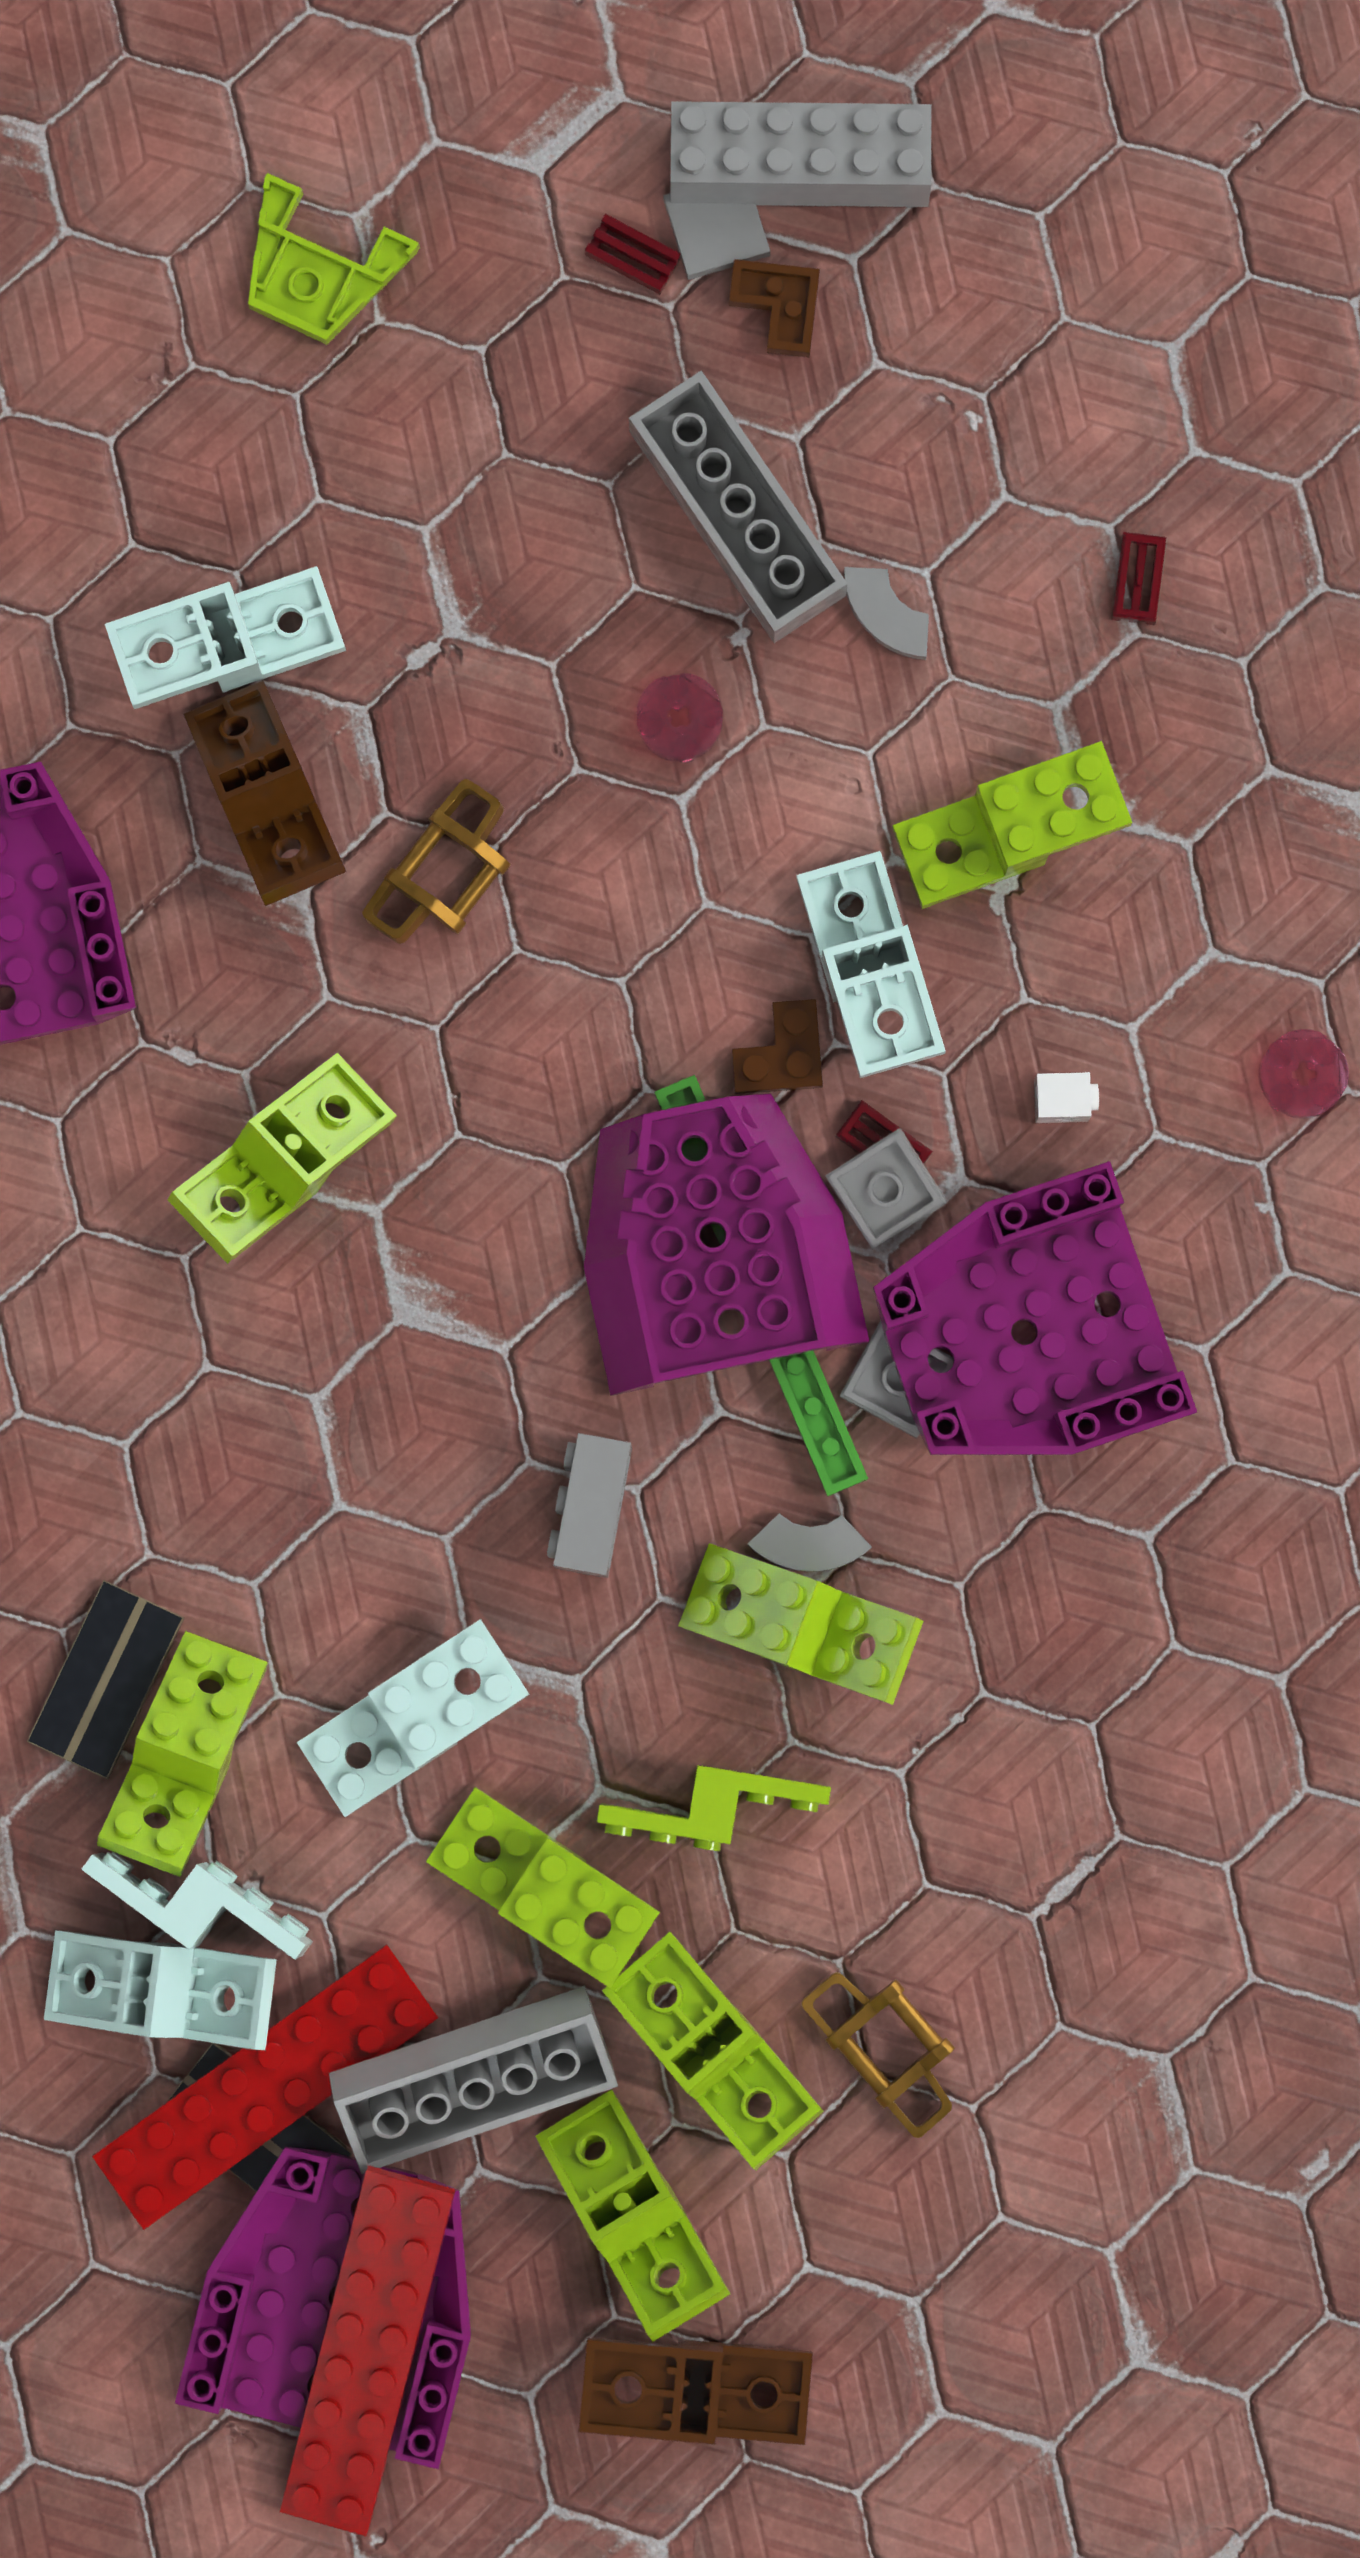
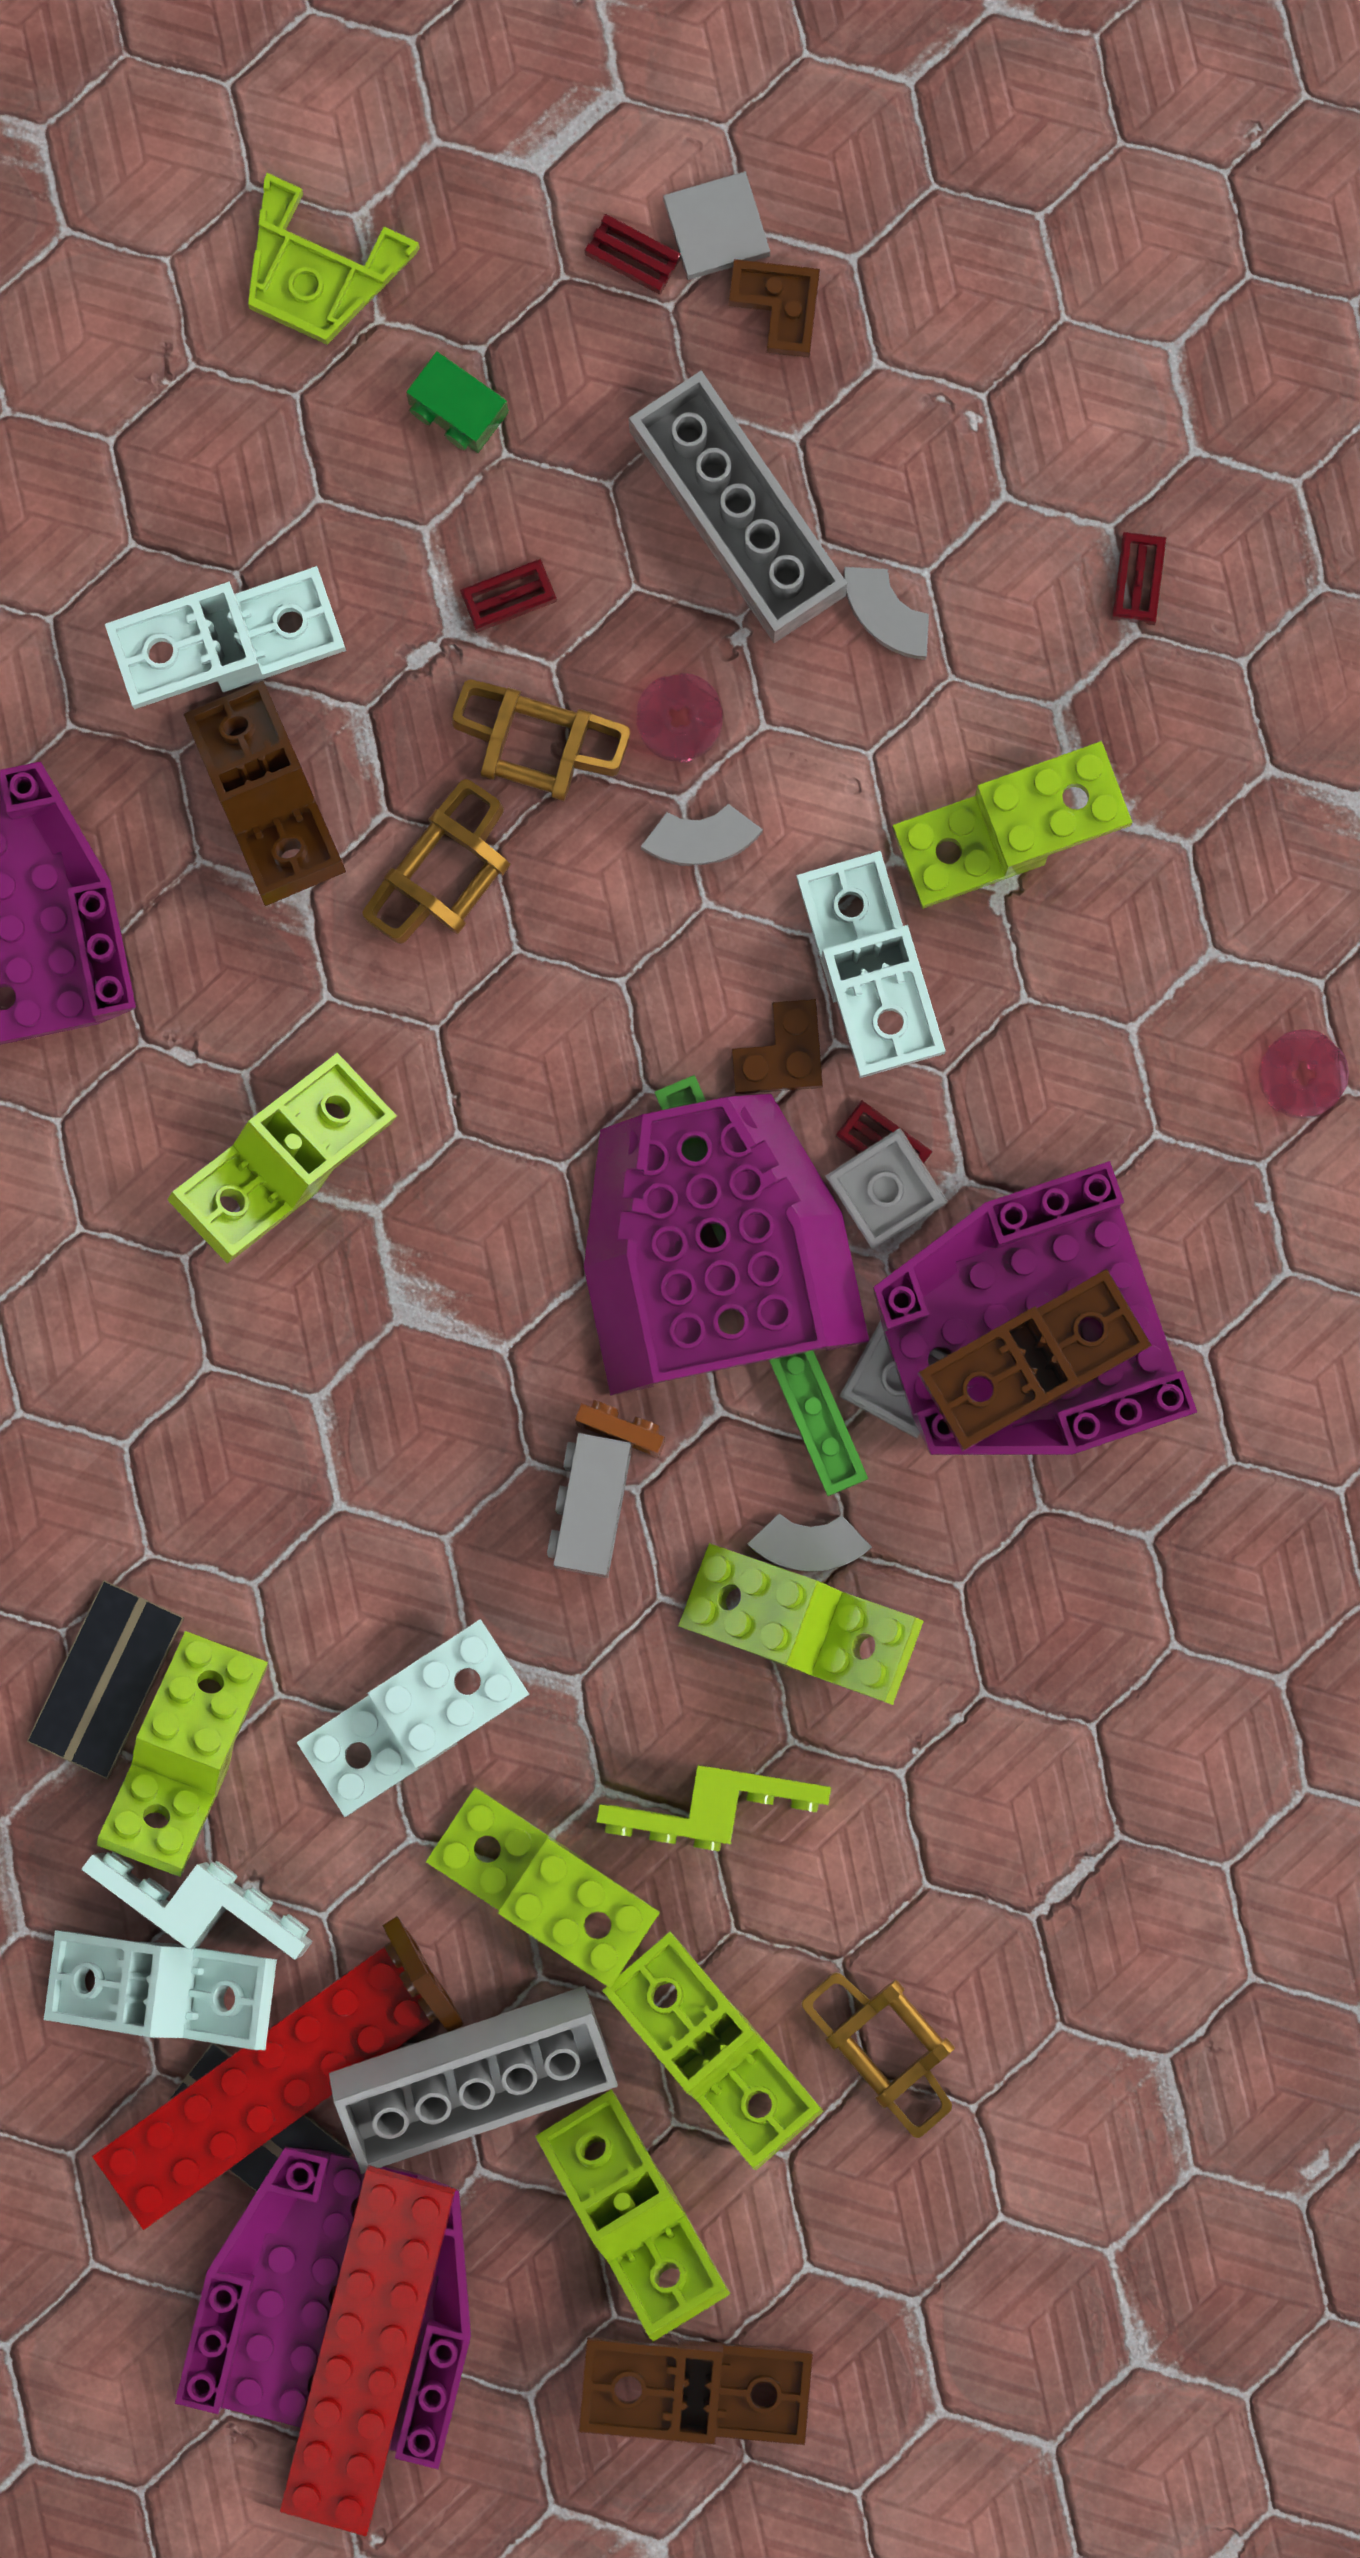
light grey brick [670,101,931,207] -> none
white brick [1034,1072,1099,1123] -> none
none -> reddish brown plate [382,1916,464,2032]
none -> green brick [406,351,509,453]
none -> pearl gold bar [452,679,630,801]
none -> dark red tile [460,559,557,633]
none -> dark orange plate [575,1400,665,1458]
none -> light grey tile [641,804,763,866]
none -> reddish brown bracket [918,1269,1152,1451]

